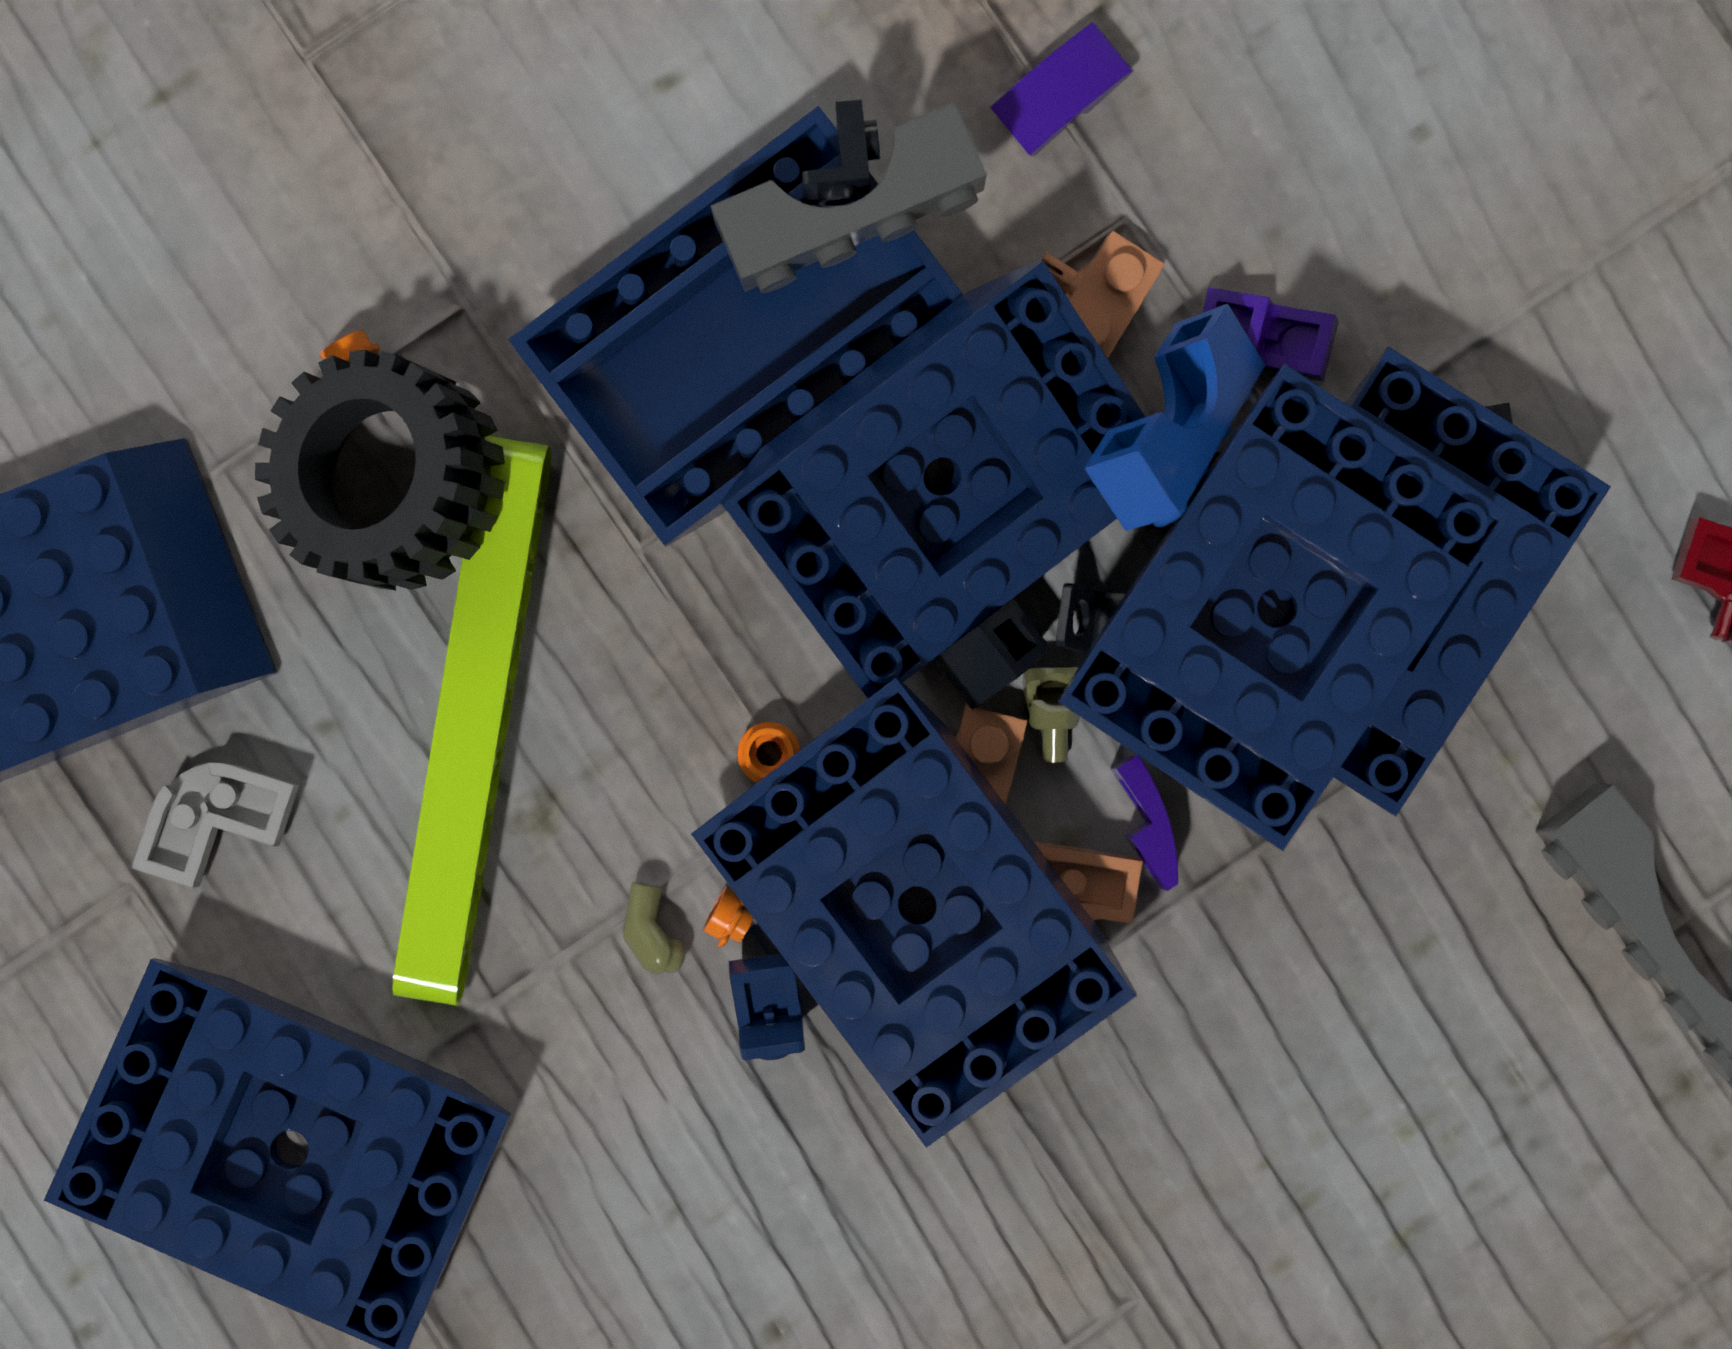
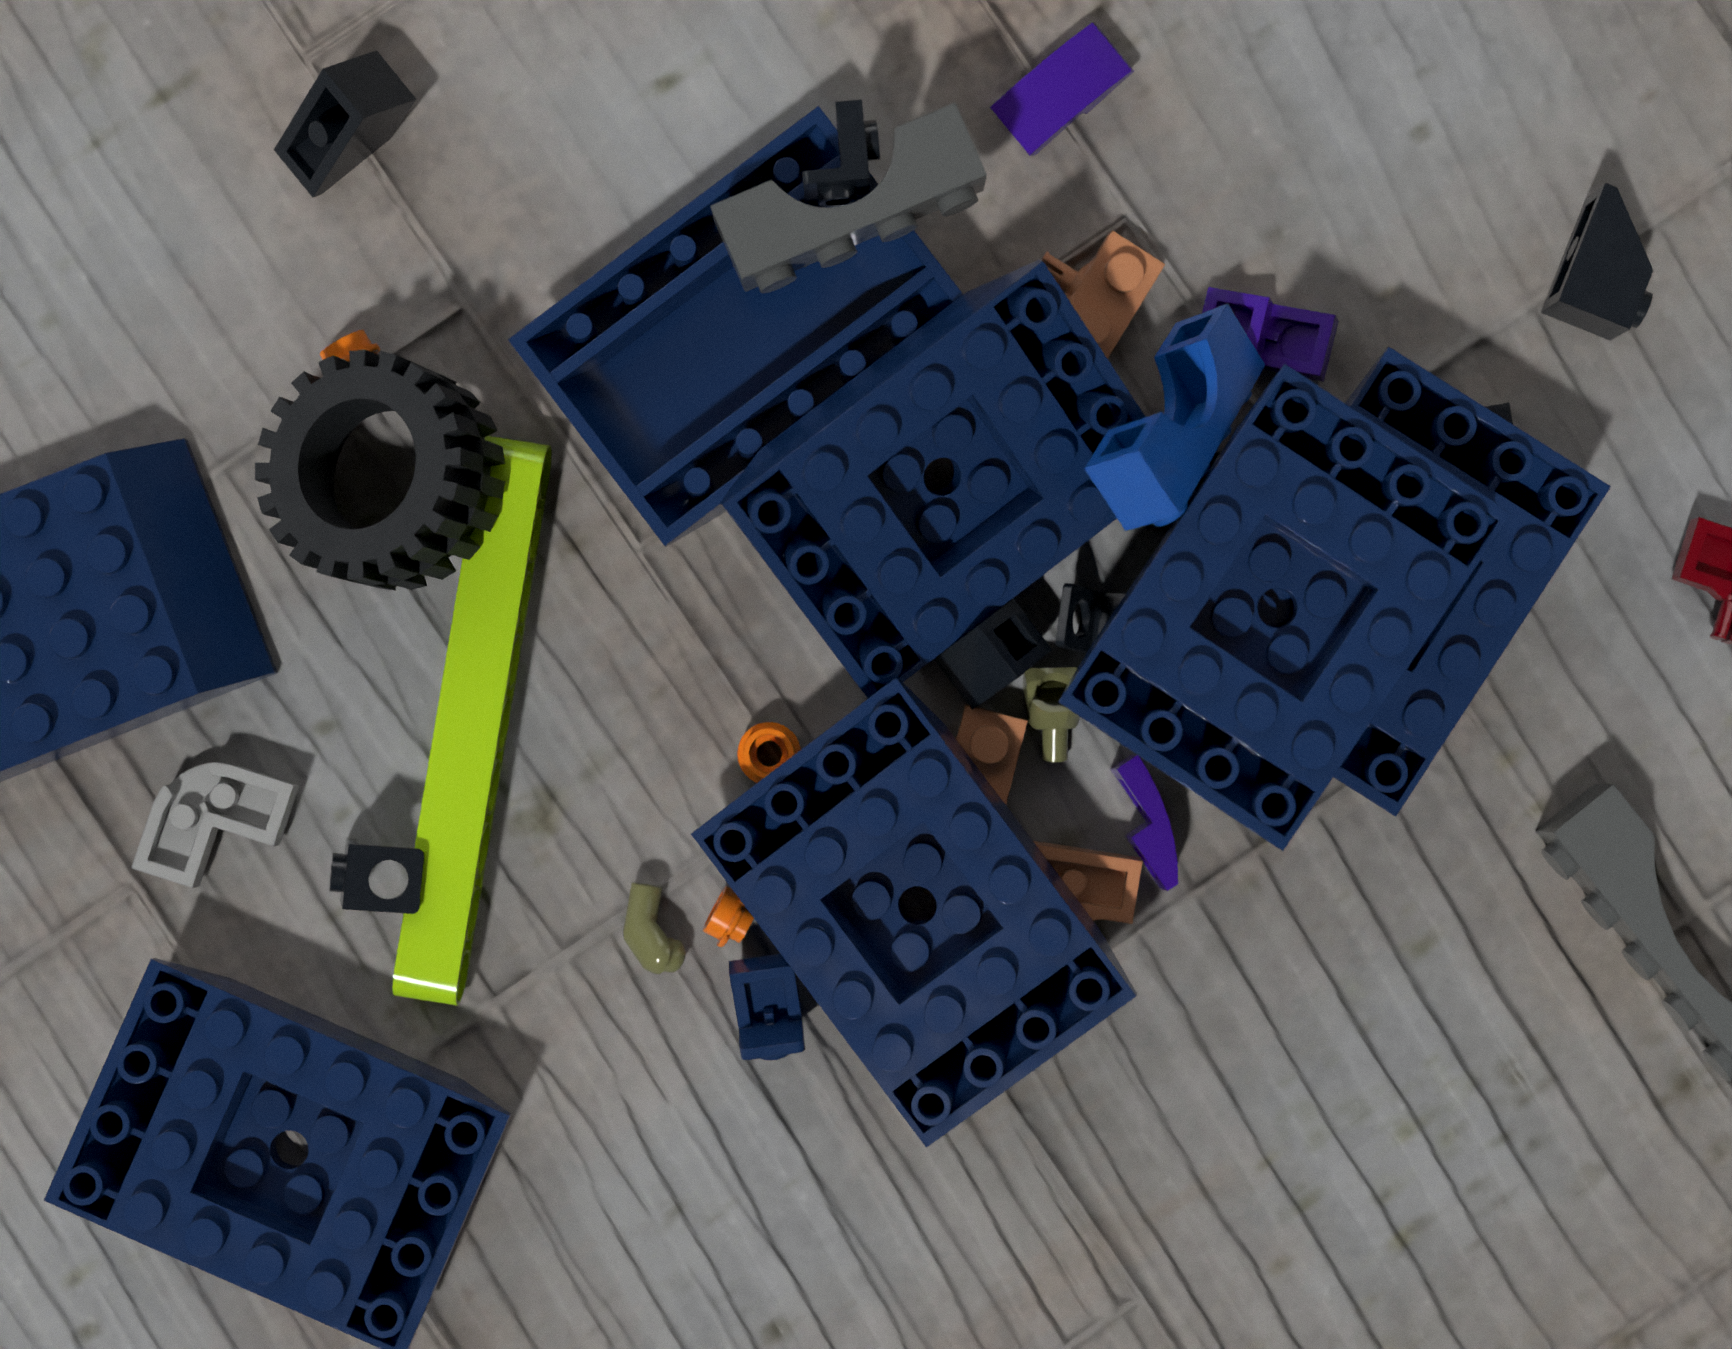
none -> black slope [274,50,416,198]
none -> black bracket [329,838,424,914]
none -> black slope [1540,183,1653,341]

